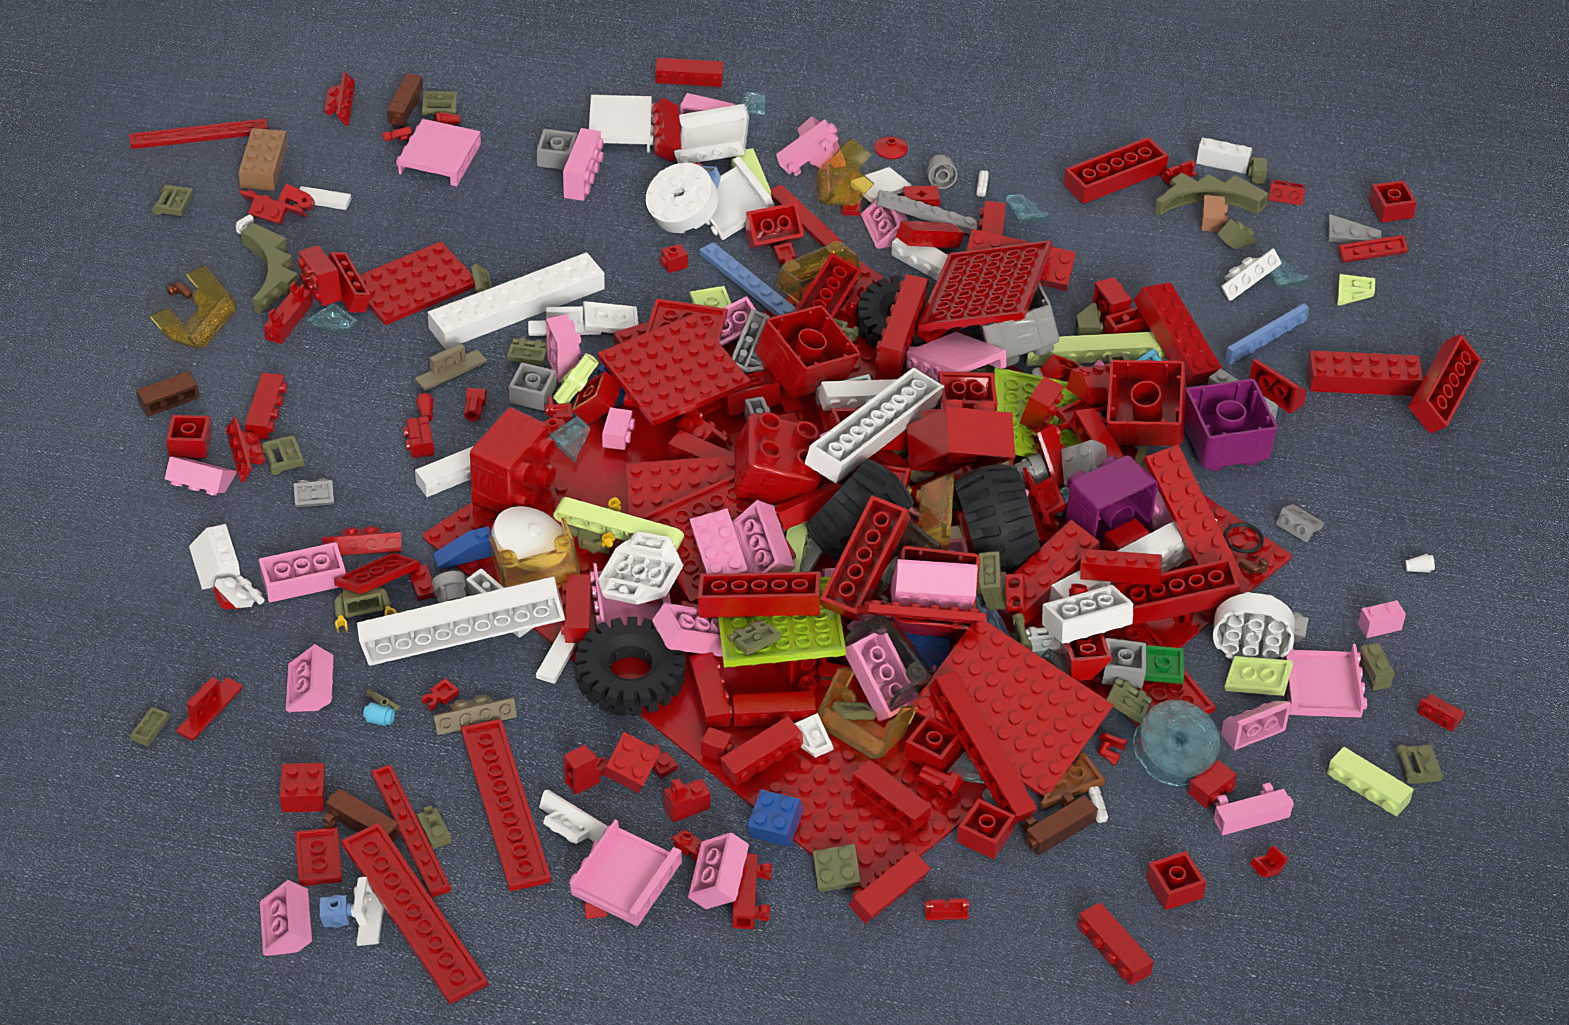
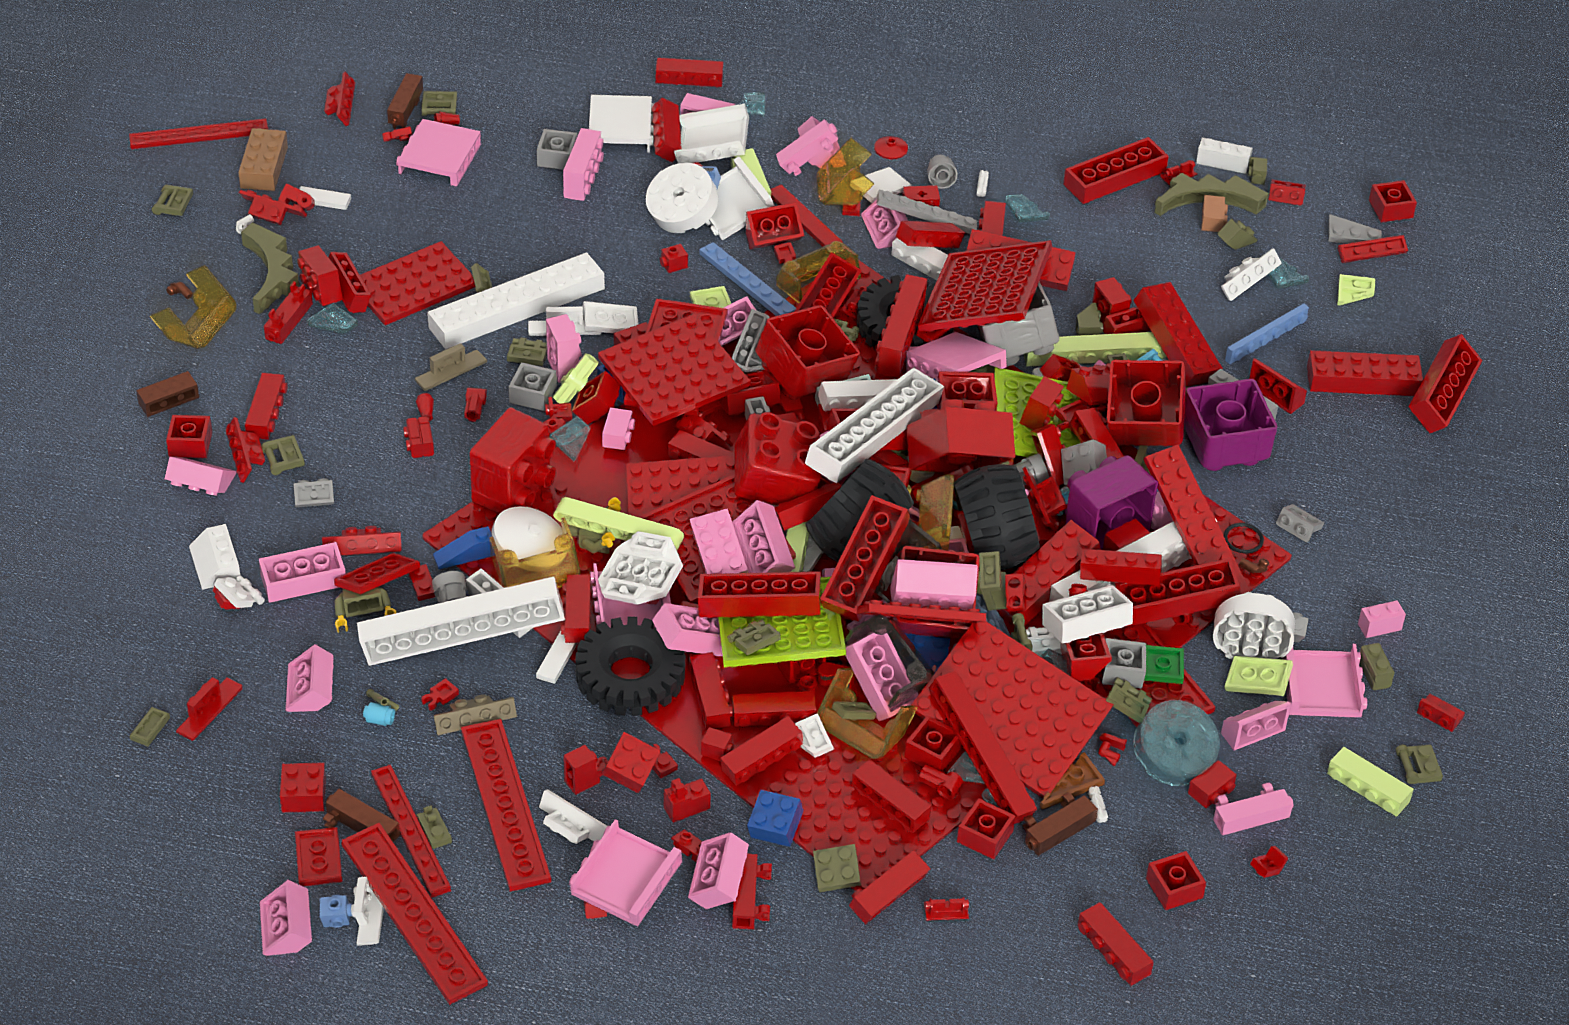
white brick [415,446,473,497] -> none
white cone [1405,554,1435,573] -> none

